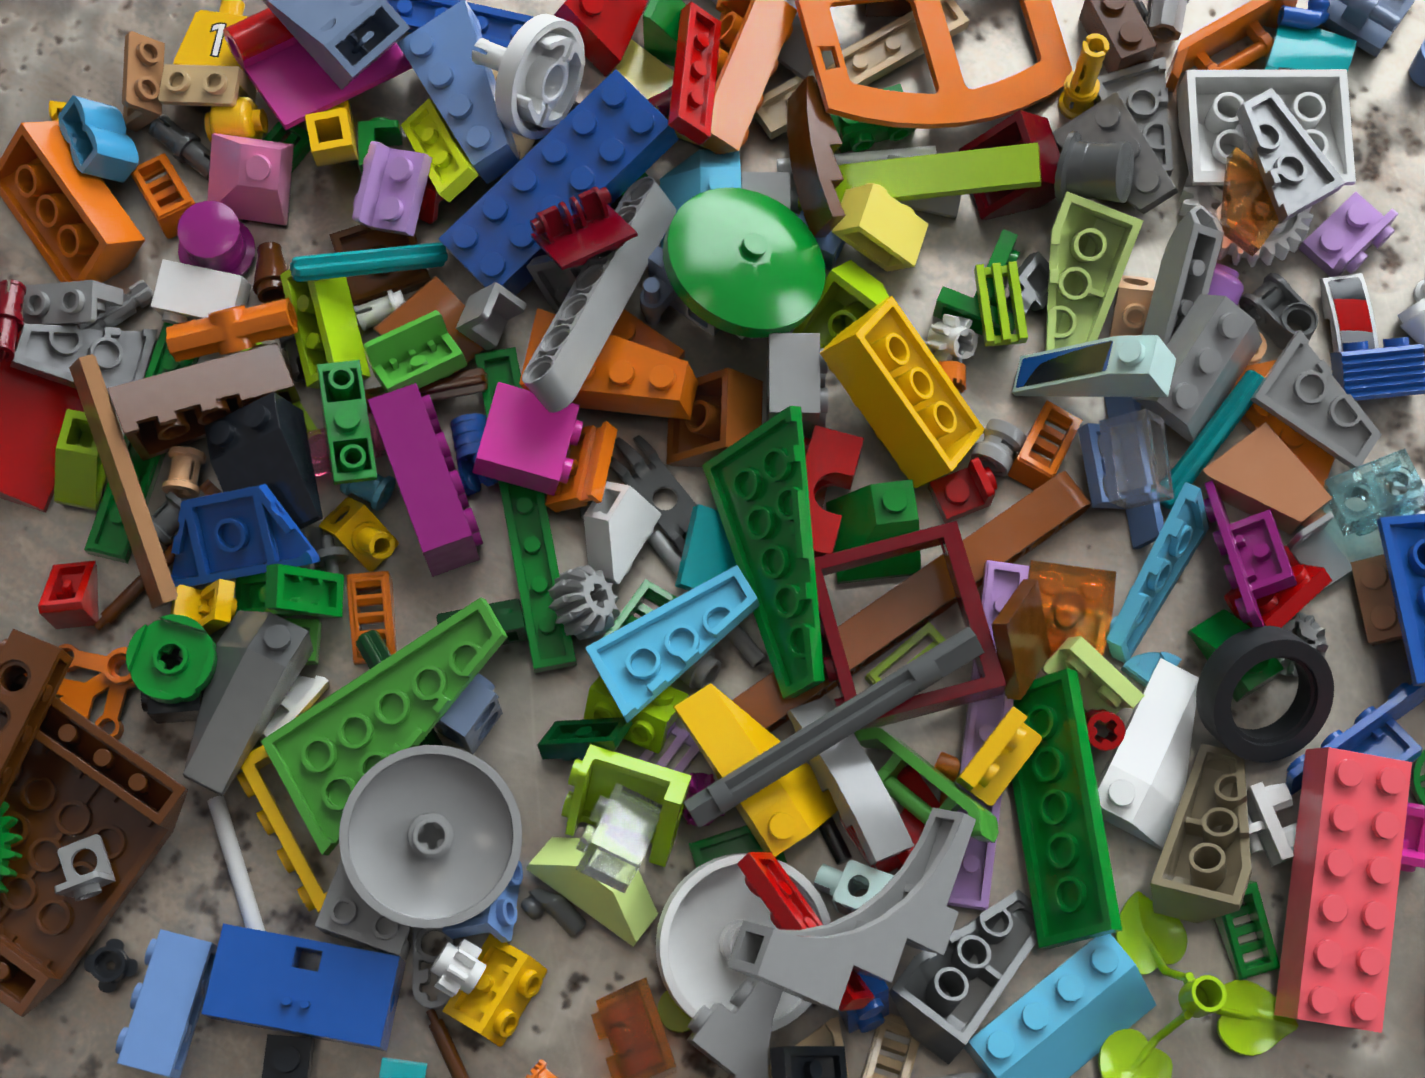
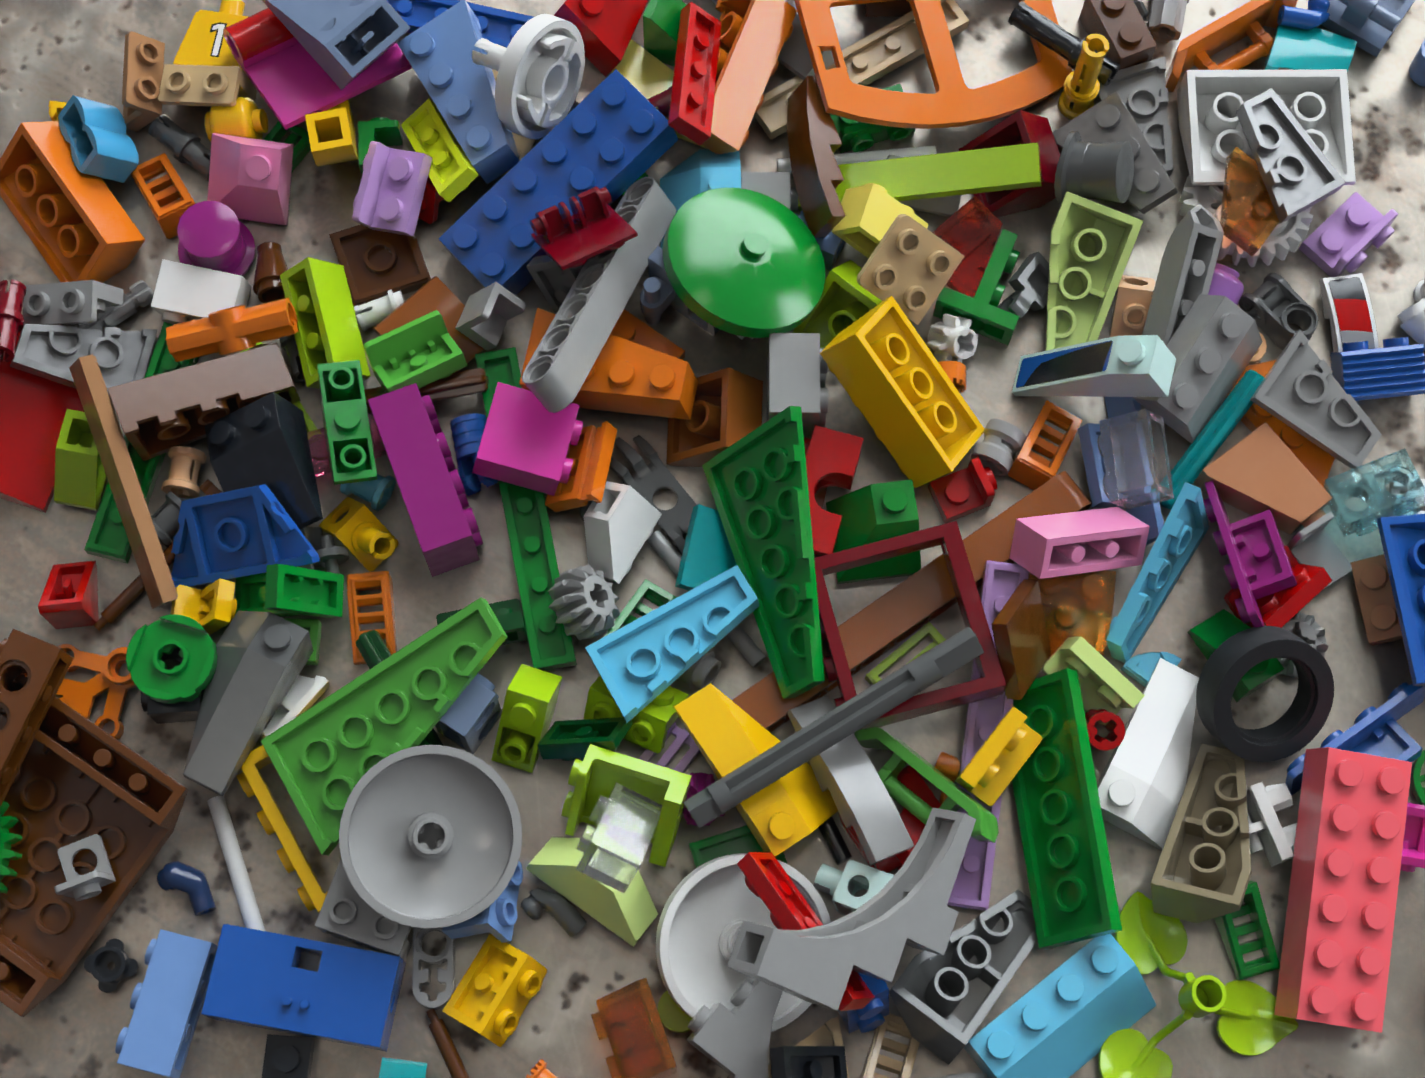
teal axle [290,242,448,282] -> none
white gear [430,938,487,997] -> none
lime tile [974,261,1028,347] -> none
none -> dark blue arm [157,861,216,916]
none -> lime slope [491,664,562,773]
none -> tan bracket [857,214,965,325]
none -> clear red wing [932,196,1003,298]
none -> black pin [1008,1,1120,86]
none -> bright pink brick [1009,507,1150,579]

